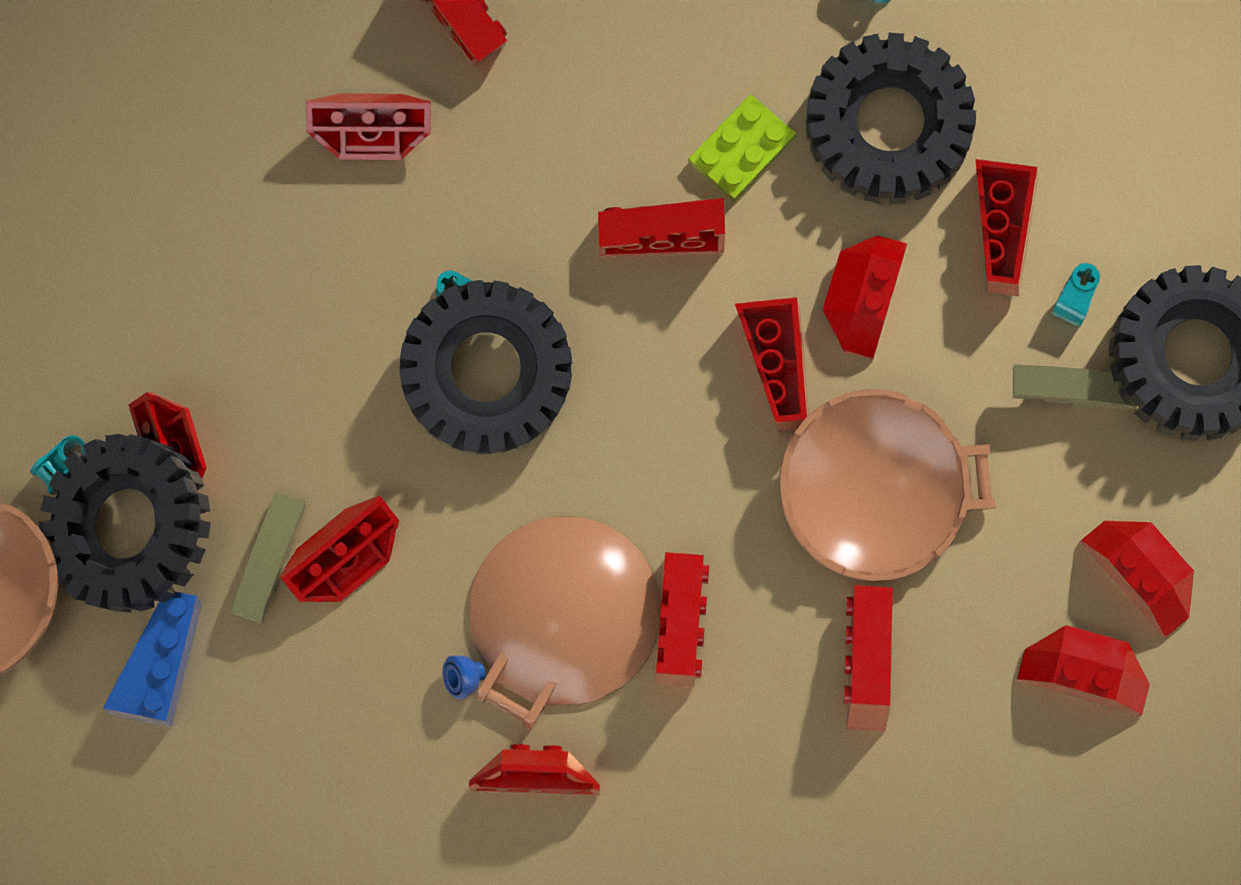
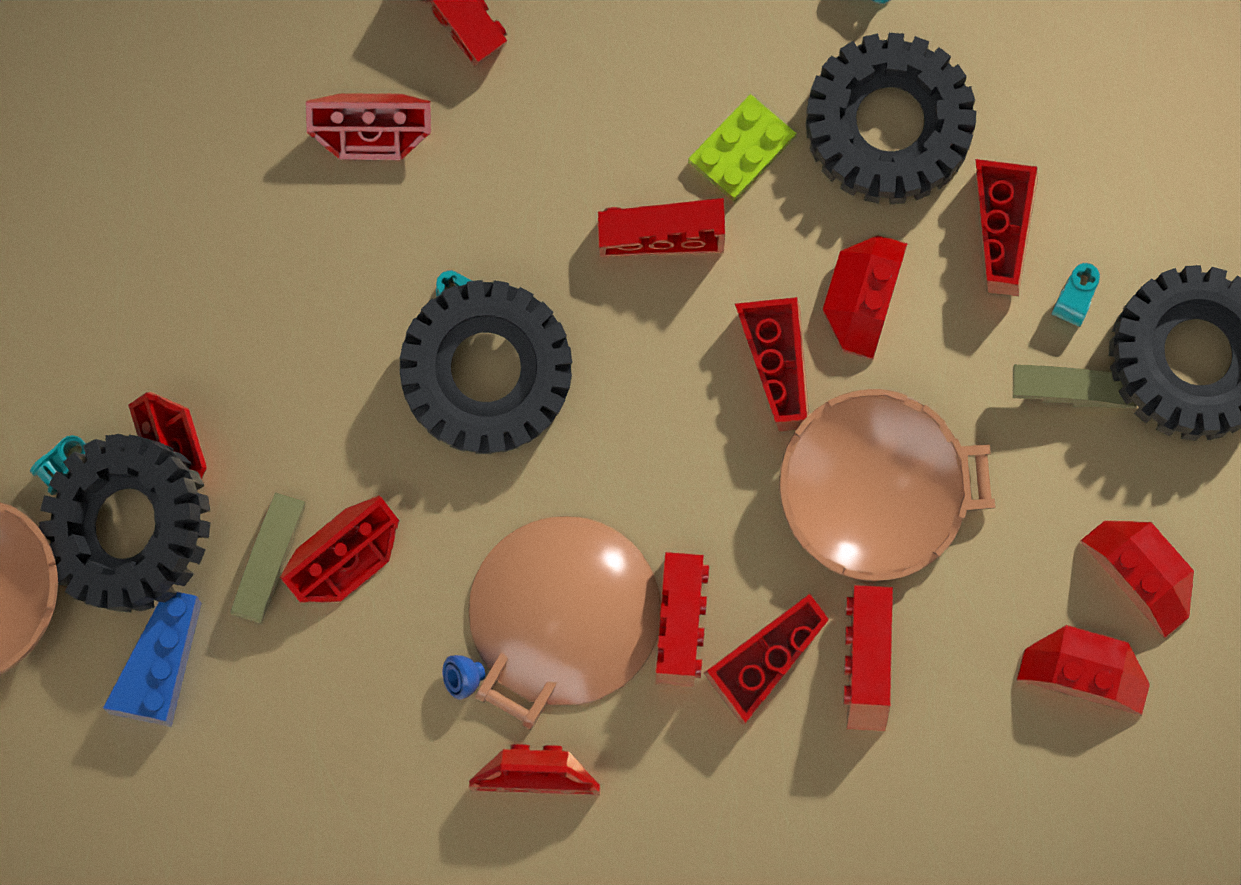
none -> red wedge [703,594,829,725]

